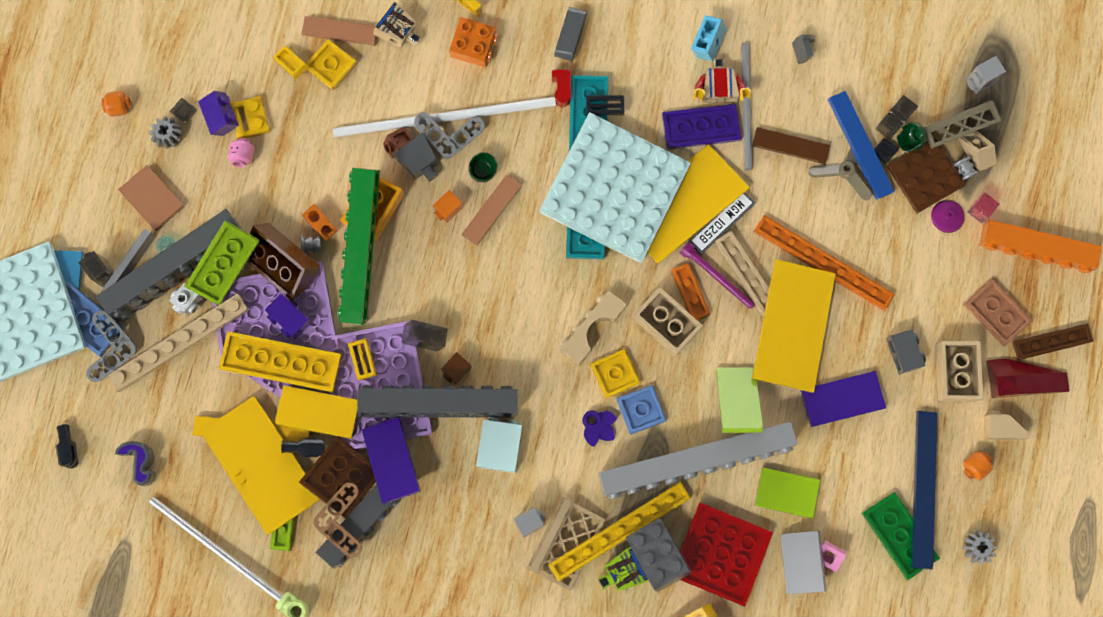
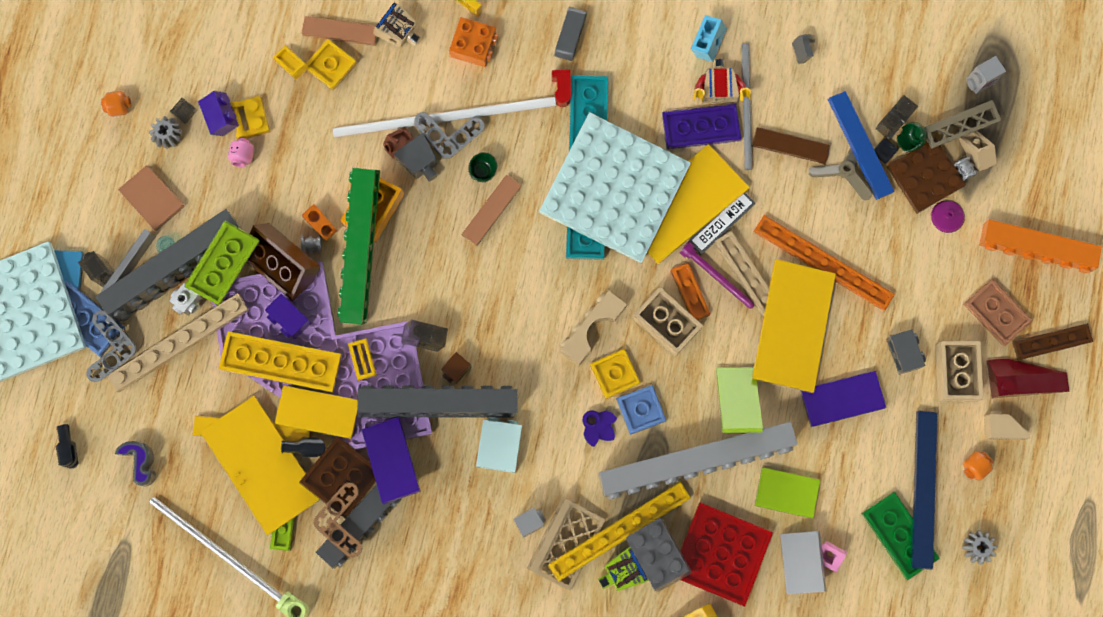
orange brick [433,190,463,223] -> none
black tile [586,95,625,116] -> none
clear pink brick [967,192,1000,223] -> none

